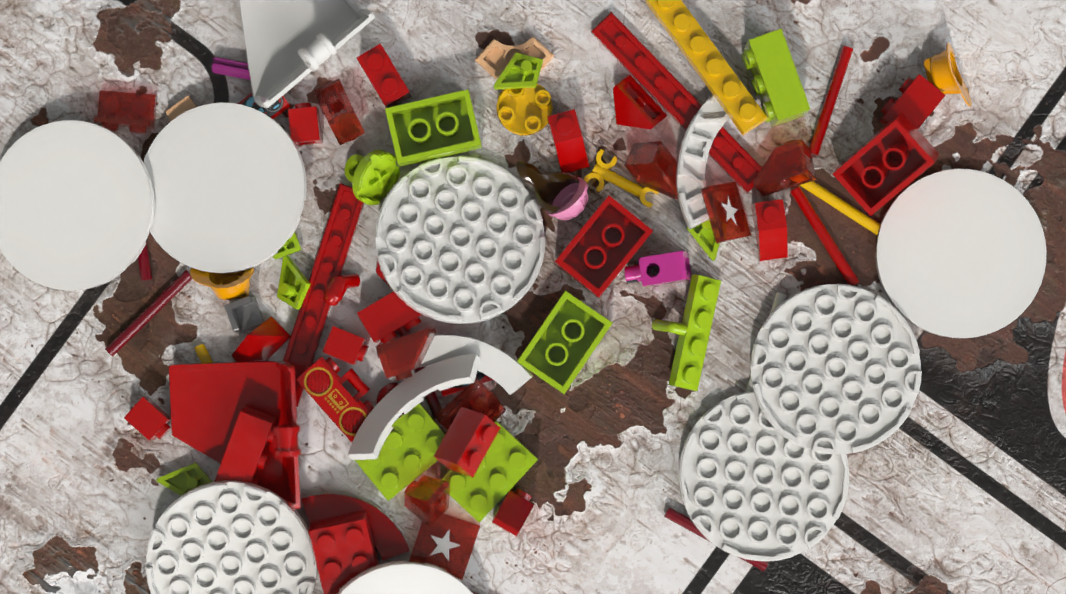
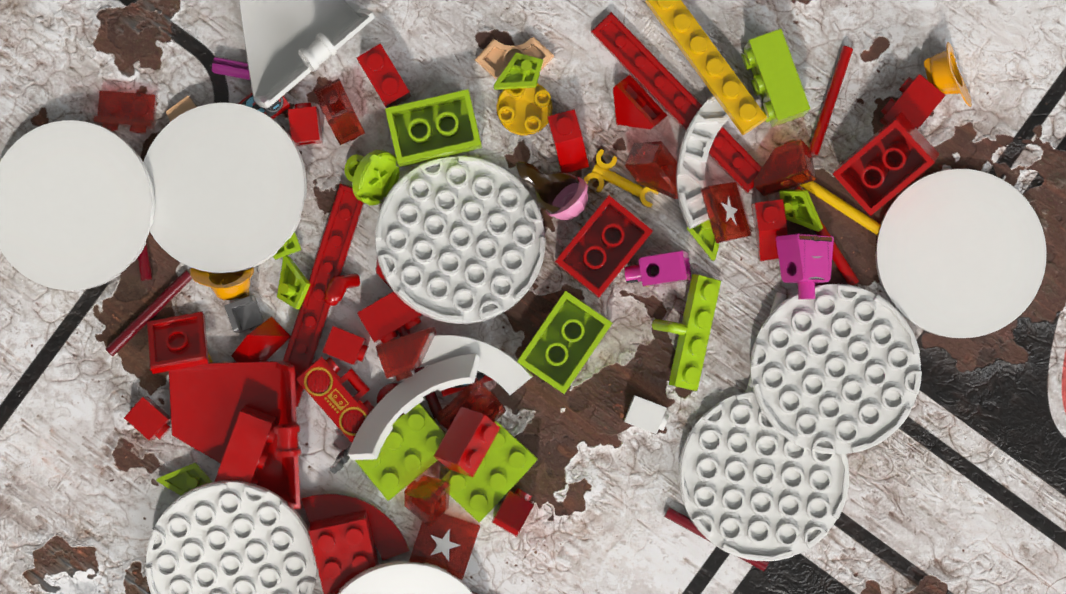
none -> red tile [147,311,209,374]
none -> dark grey animal [330,443,352,474]
none -> white brick [623,395,669,435]
none -> dark pink torso [776,234,834,300]
none -> lime piece [779,189,823,232]

